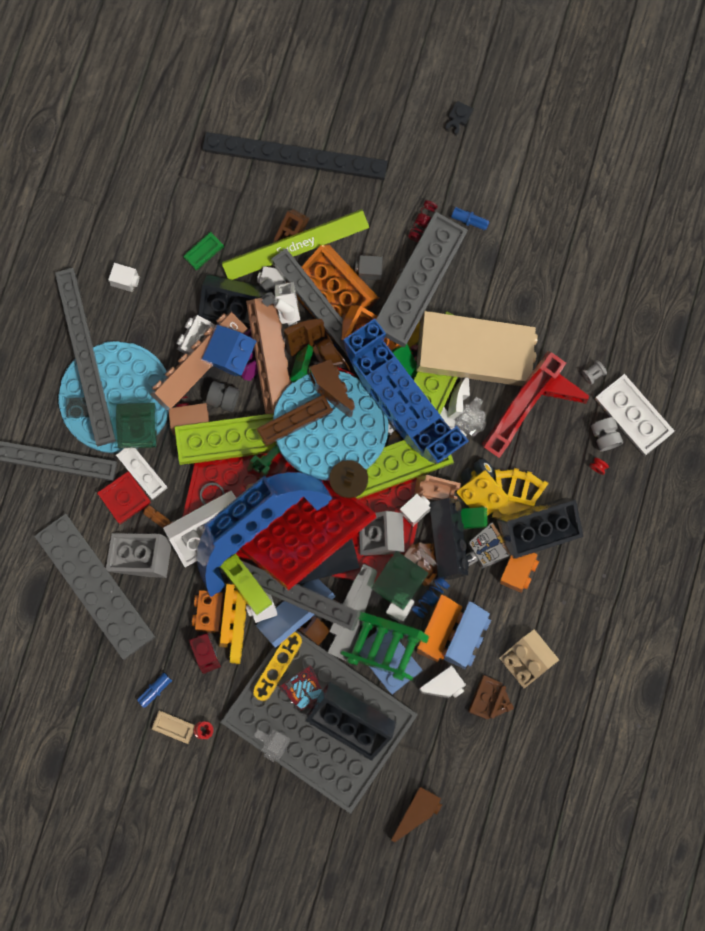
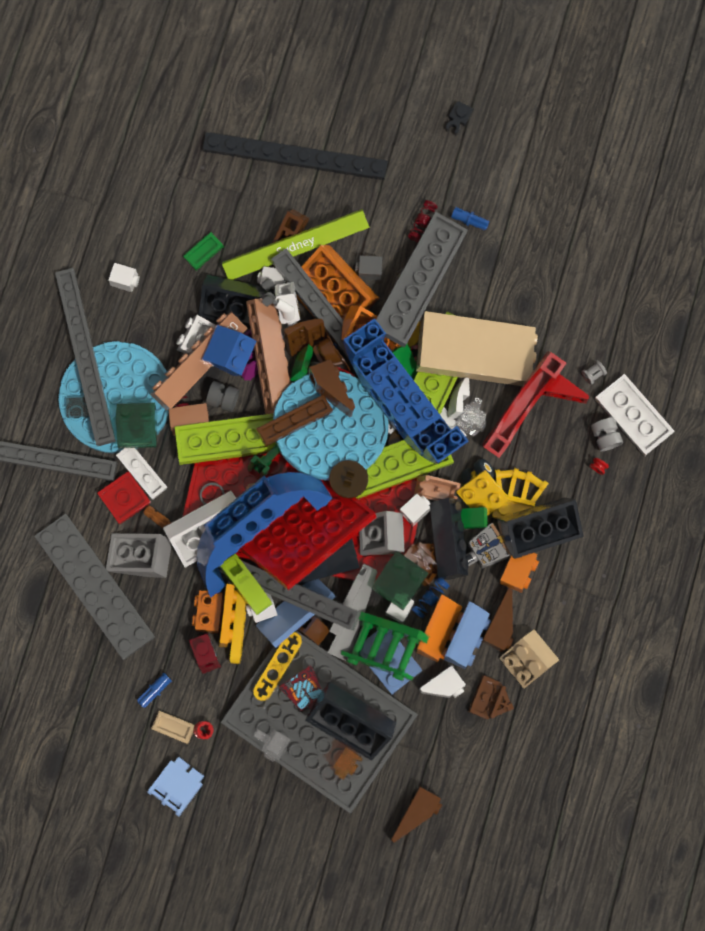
none -> light blue plate [147,757,204,817]
none -> clear orange brick [333,747,363,780]
none -> reddish brown slope [482,588,514,652]

